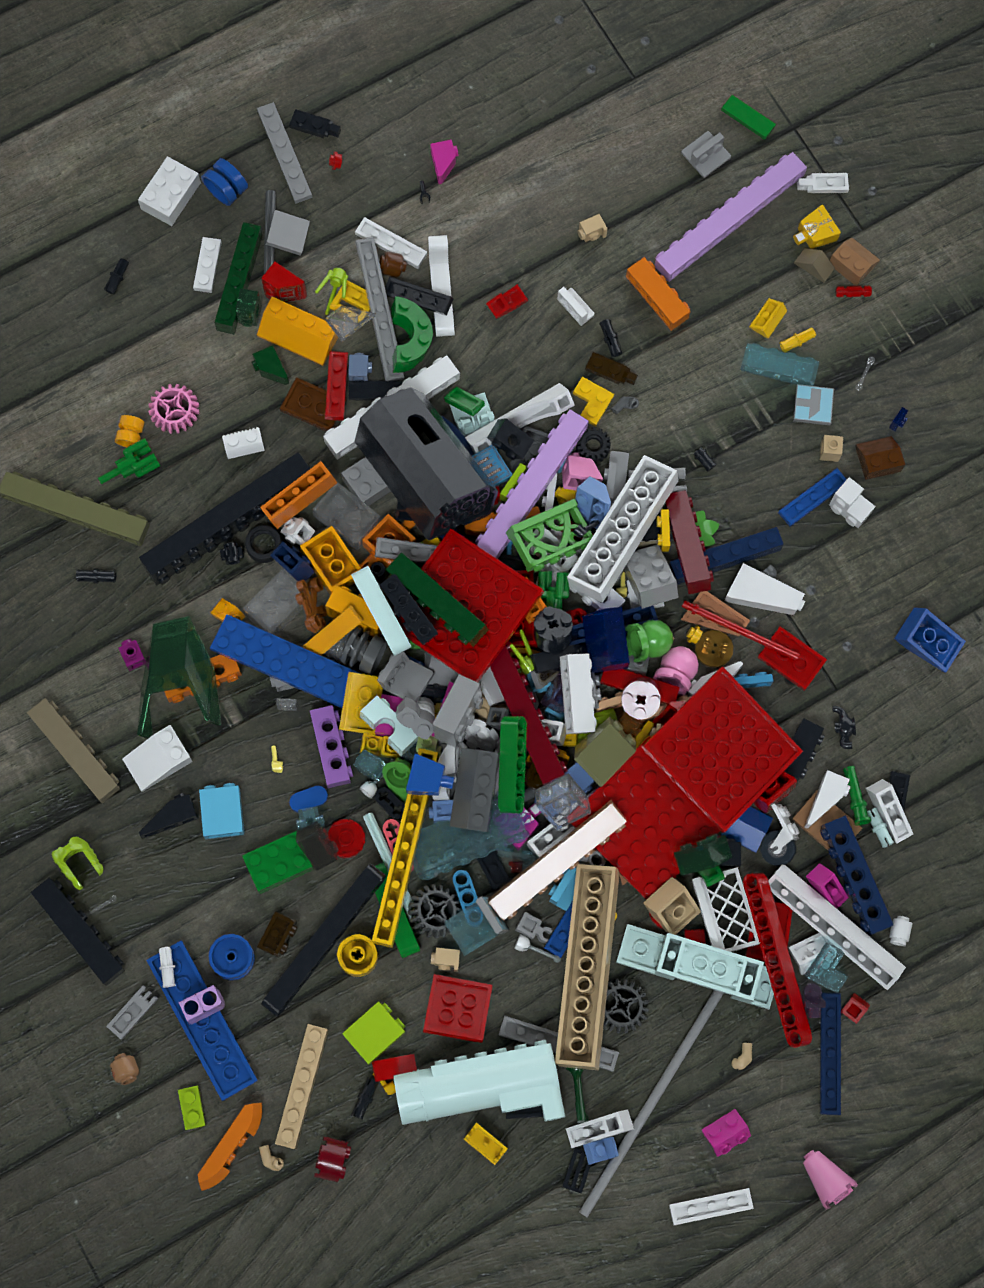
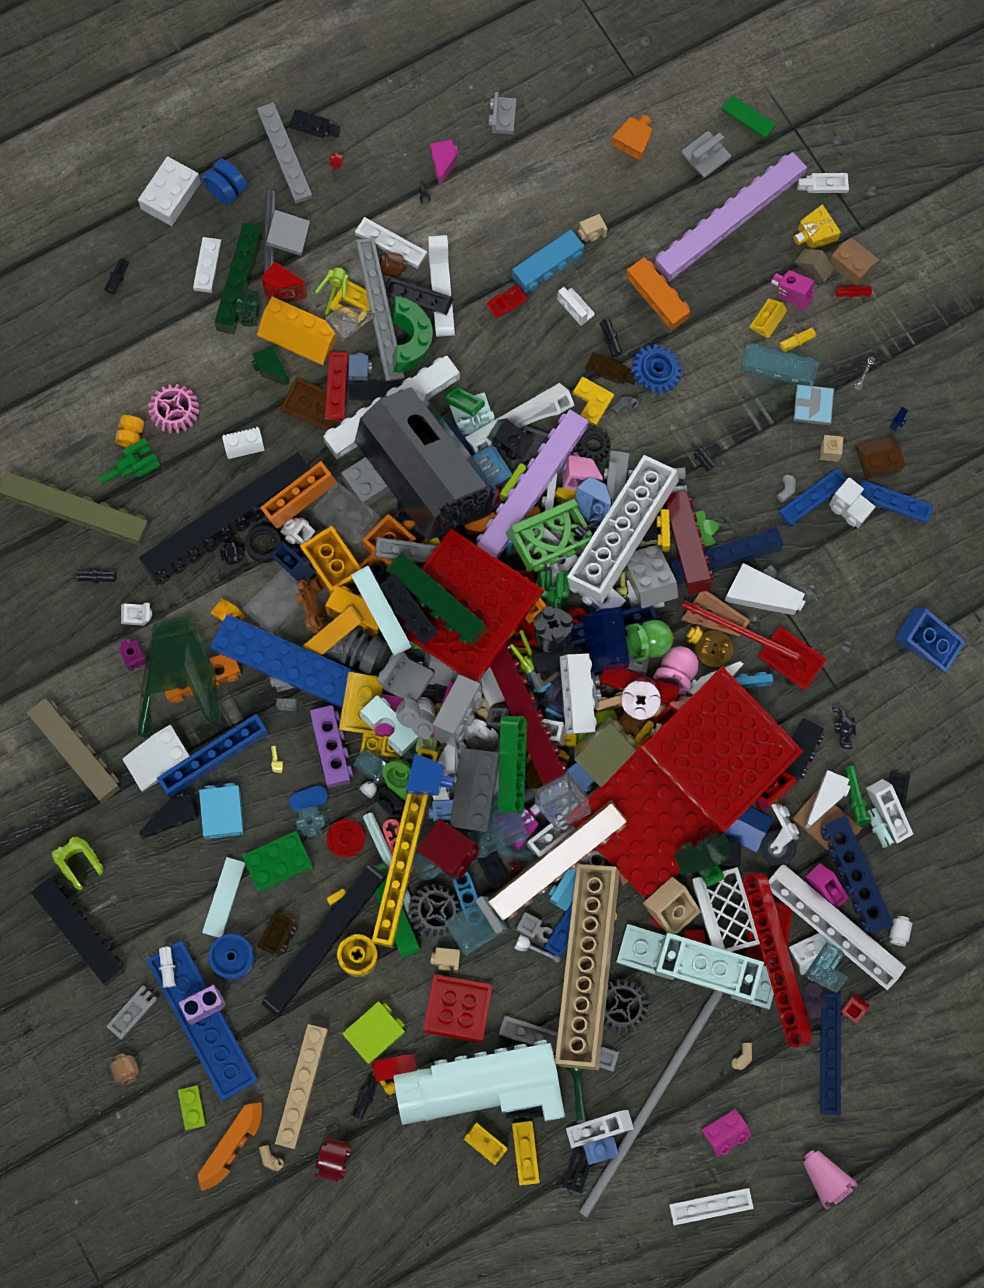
clear smoke brick [296,821,339,871] -> none
none -> white bracket [121,603,152,626]
none -> blue brick [157,714,269,798]
none -> light aqua tile [202,857,246,938]
none -> yellow tile [327,889,346,908]
none -> dark red brick [416,819,480,881]
none -> light grey bracket [489,92,516,134]
none -> dark azure brick [512,230,584,293]
none -> yellow plate [512,1121,540,1186]
none -> orange torso [611,115,653,161]
none -> blue gear [631,344,683,395]
none -> dark pink torso [772,271,814,312]
none -> light grey arm [777,475,796,502]
none -> blue tile [860,480,934,524]

